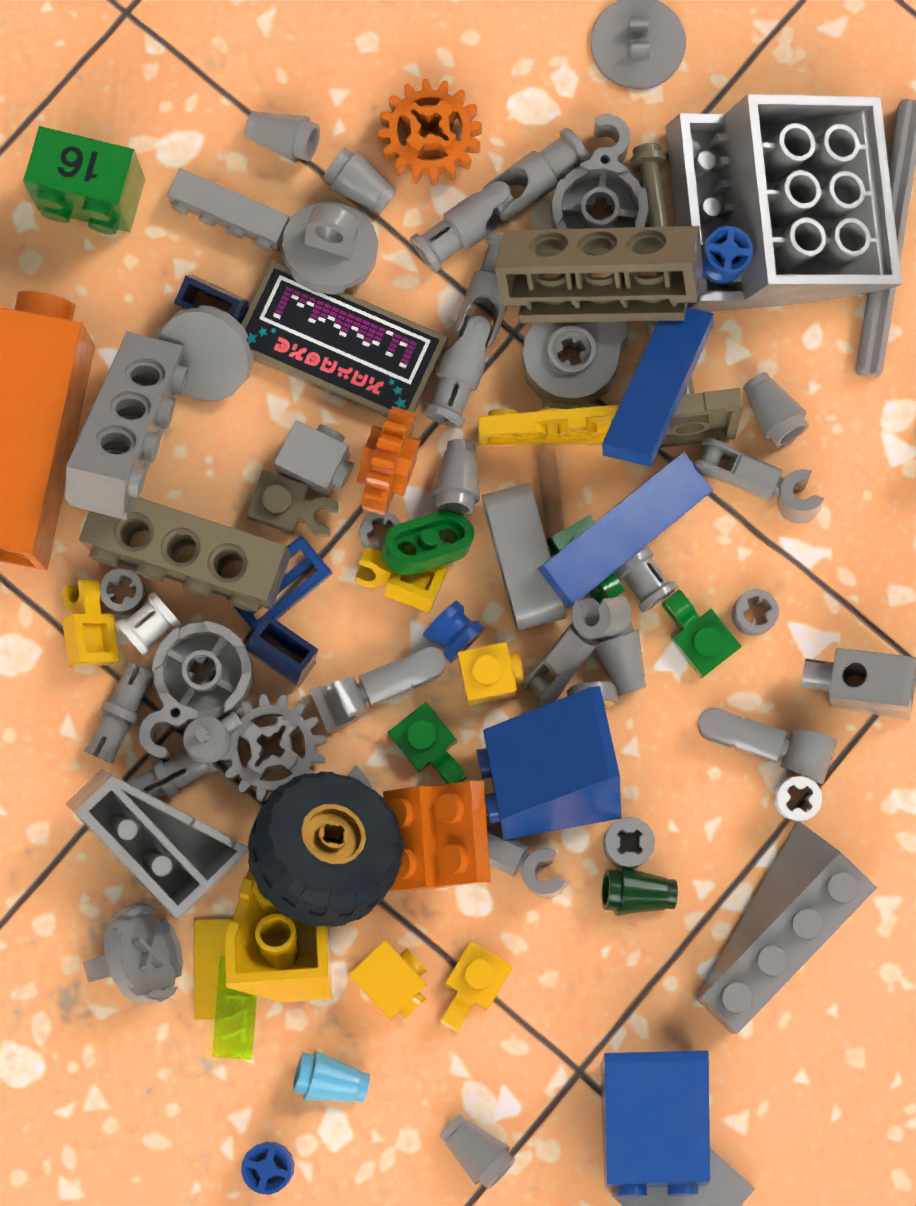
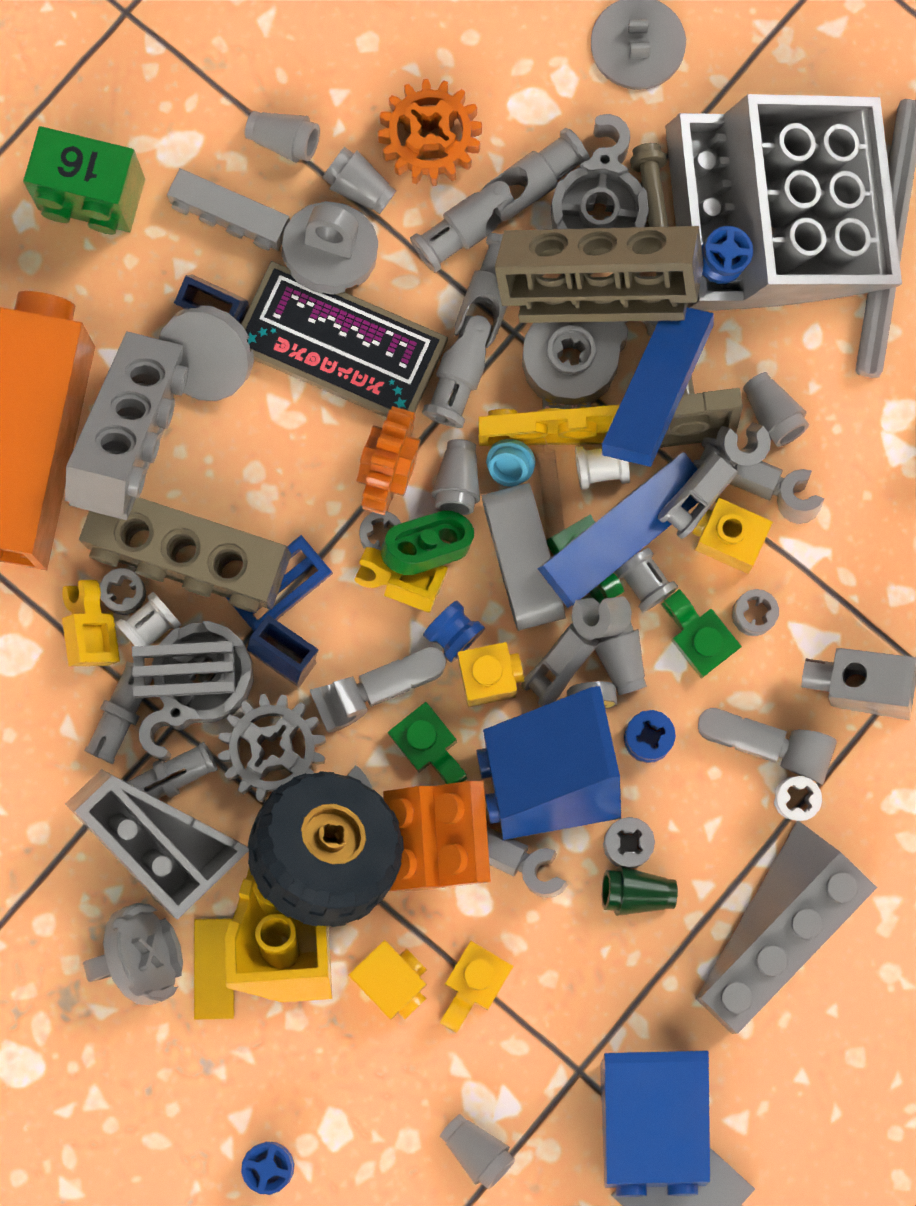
light grey piece [183,711,243,764] -> none
clear neon green sticker [212,956,257,1060] -> none
dark tan plate [246,470,339,537] -> none
light grey brick [274,420,354,498] -> none
medium azure cone [292,1050,370,1103] -> none
none -> light grey tile [132,641,236,698]
none -> medium azure plate [486,439,536,487]
none -> white bush [575,445,630,490]
none -> blue wheel [624,710,676,763]
none -> light grey piece [658,422,771,539]
none -> yellow brick [692,498,773,574]

